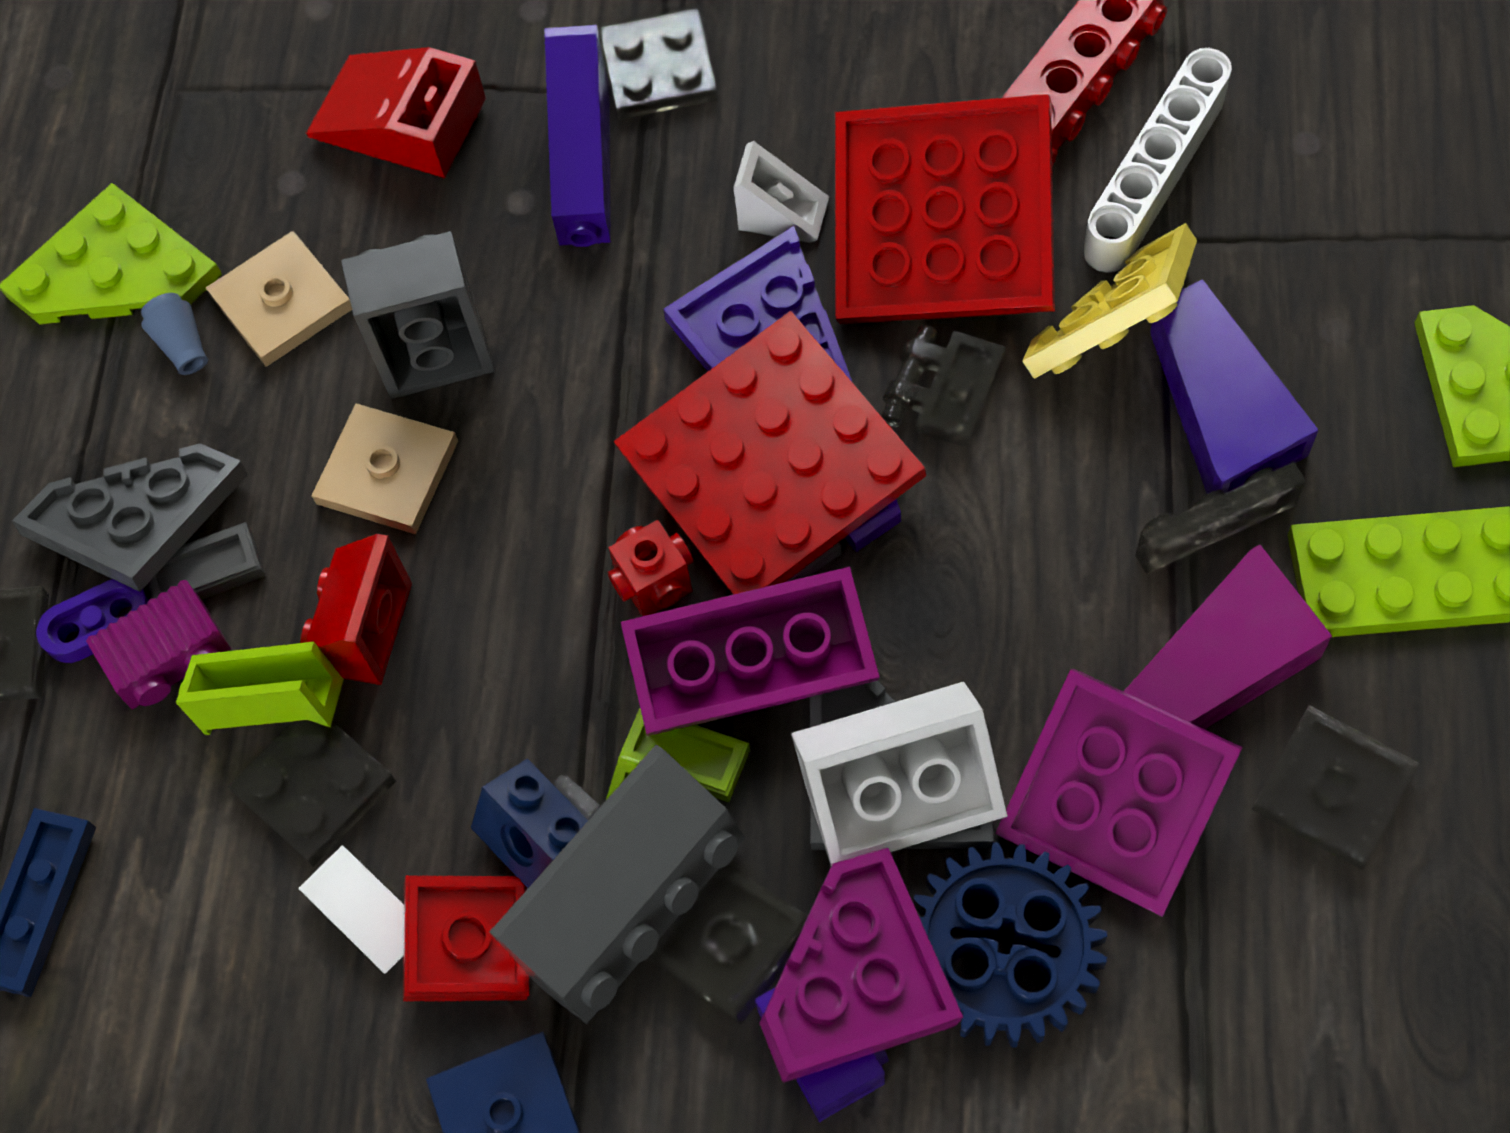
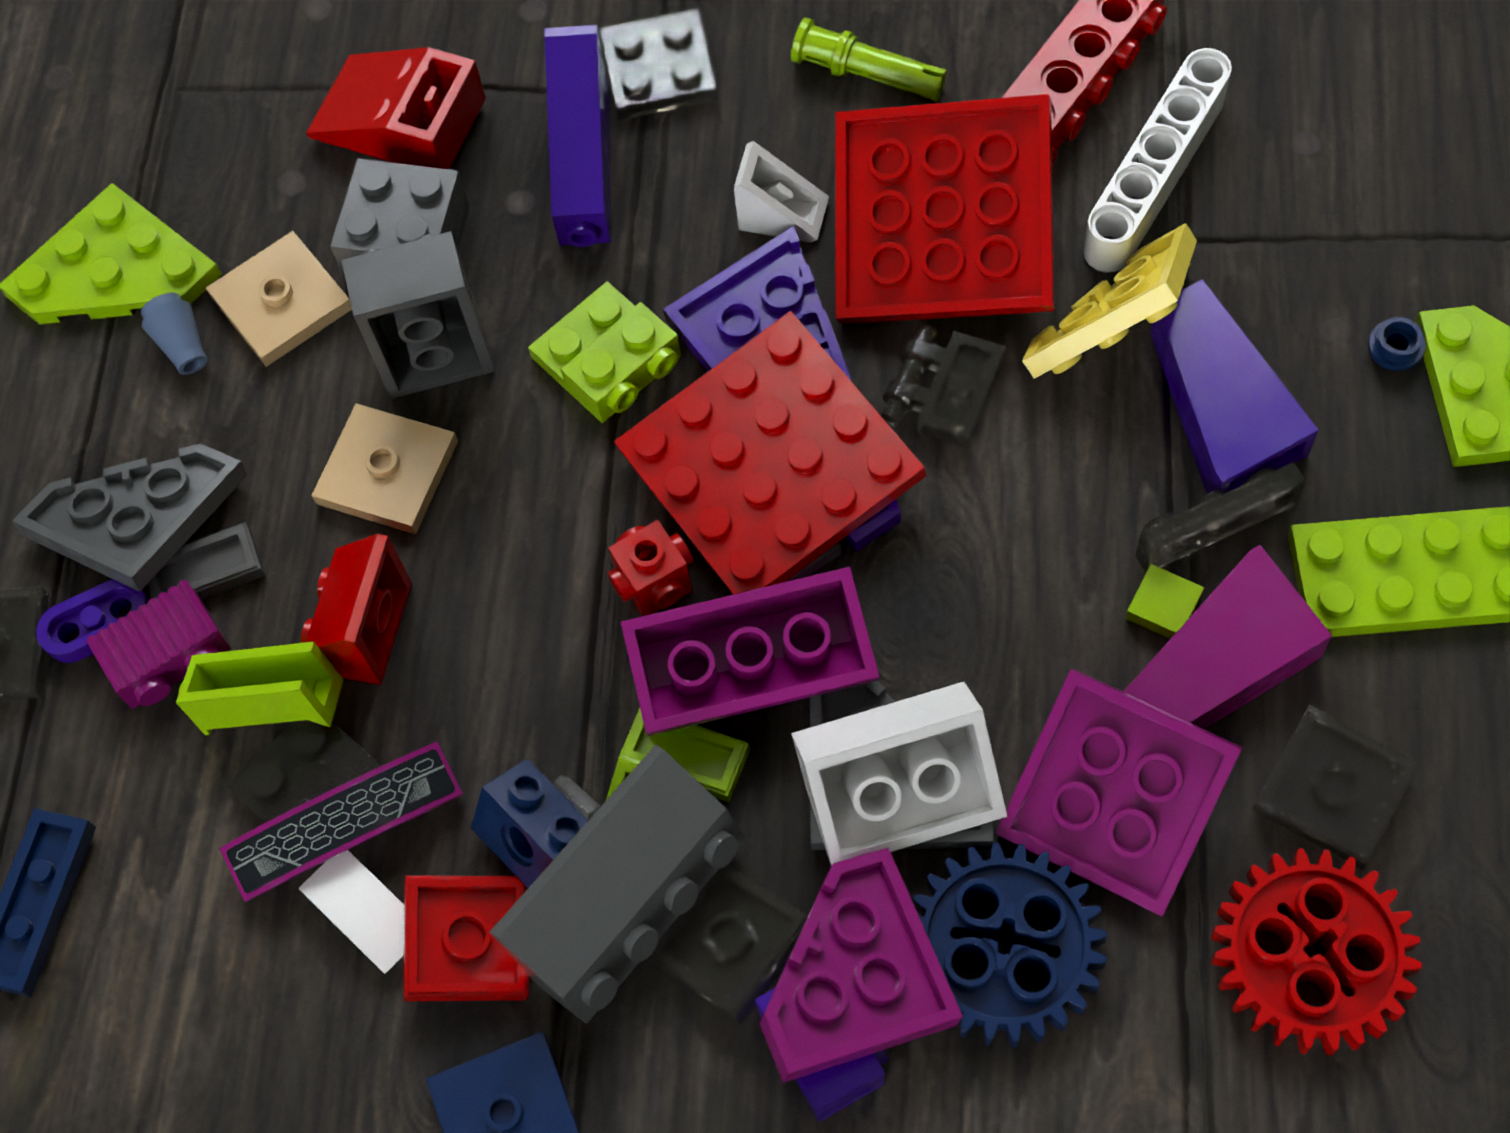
none -> slope [219,742,463,902]
none -> brick [330,158,470,281]
none -> lime plate [528,281,681,424]
none -> lime pin [791,17,948,102]
none -> lime tile [1125,564,1204,639]
none -> red gear [1211,848,1422,1056]
none -> dark blue plate [1368,317,1426,371]

